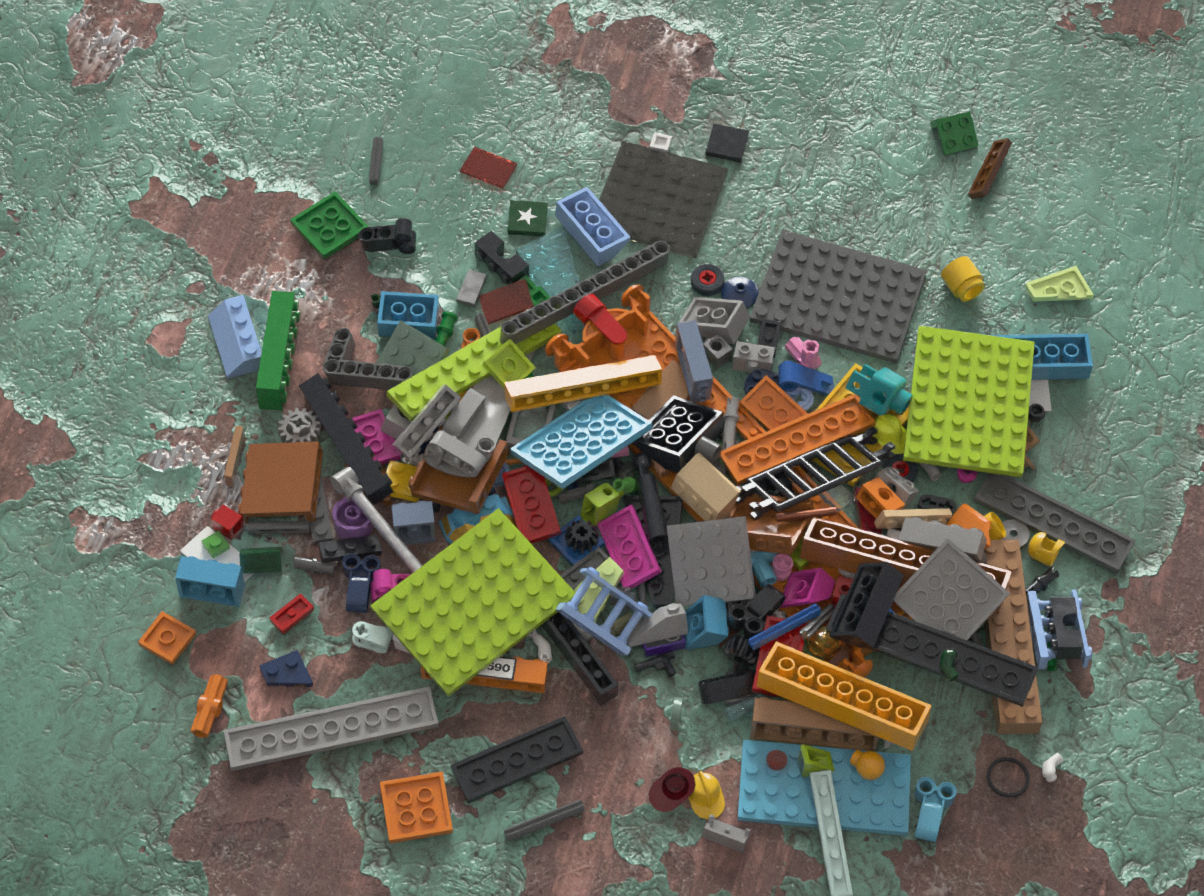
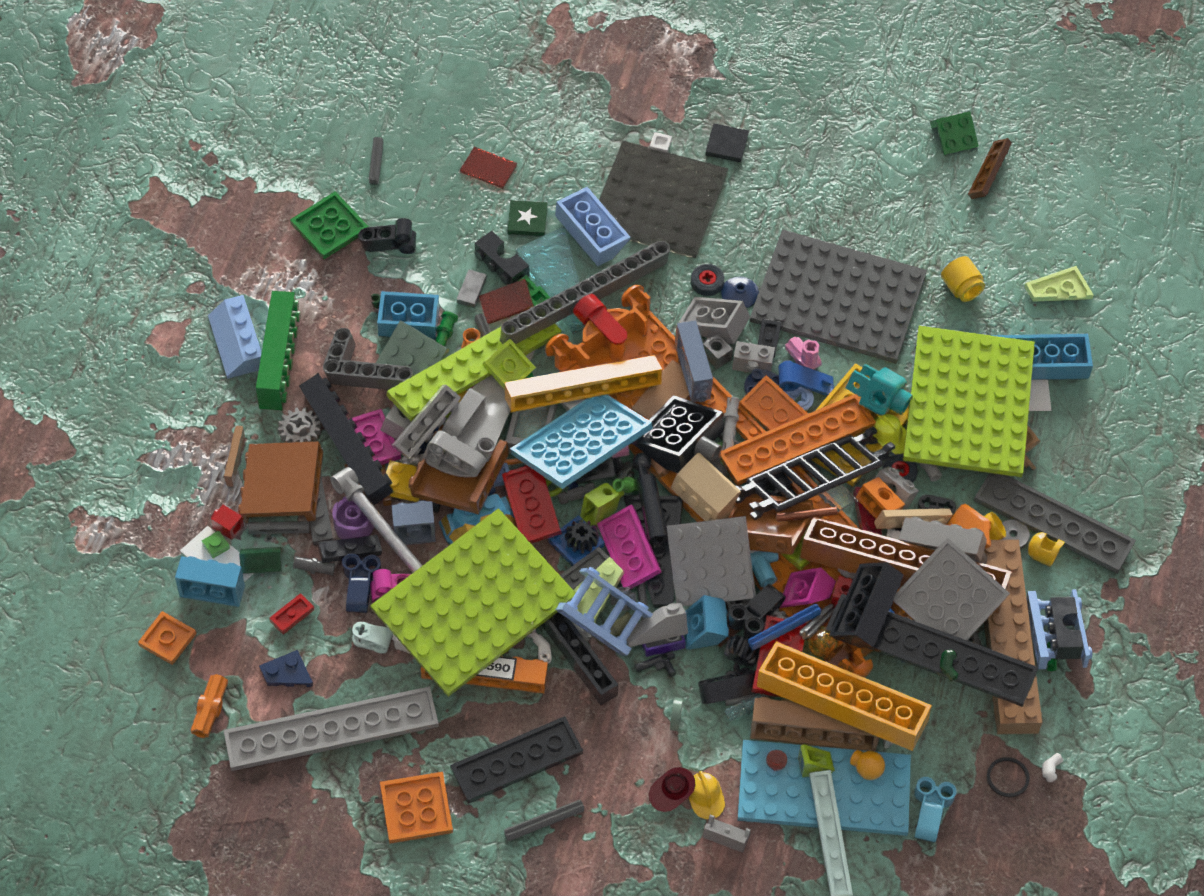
bright pink wheel [771,554,793,581] -> none
dark pink plate [957,468,977,483] -> none
black pin [1025,567,1059,595] -> none
black plate [1028,403,1045,422] -> none

